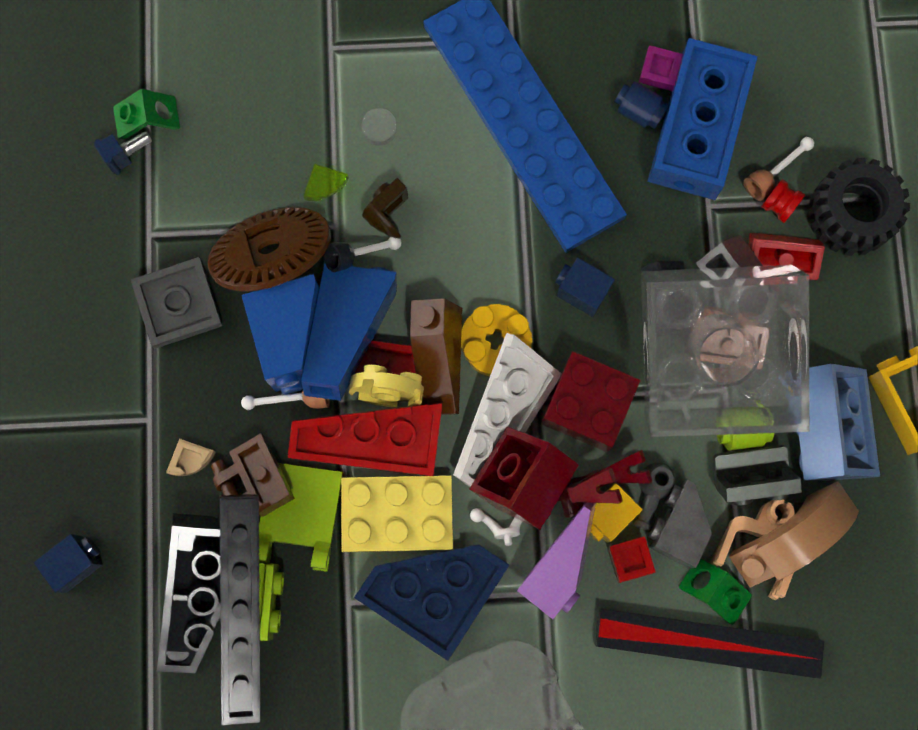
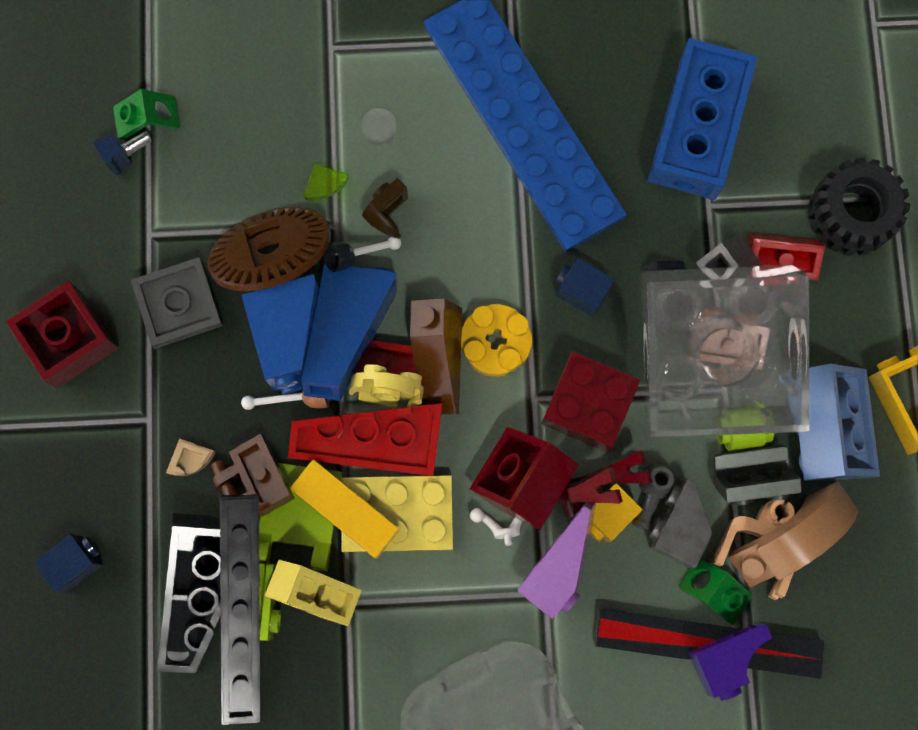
dark blue plate [354,544,509,661] -> none
white wing [453,333,562,487] -> none
red plate [608,536,656,583] -> none
dark blue brick [614,81,669,129] -> none
magenta tile [639,45,683,91] -> none
nougat hinge [743,137,814,201] -> none
red wheel [761,179,805,223] -> none
none -> dark red brick [5,281,119,388]
none -> light yellow brick [265,560,362,626]
none -> yellow tile [290,459,401,559]
none -> dark purple arch [689,623,772,701]

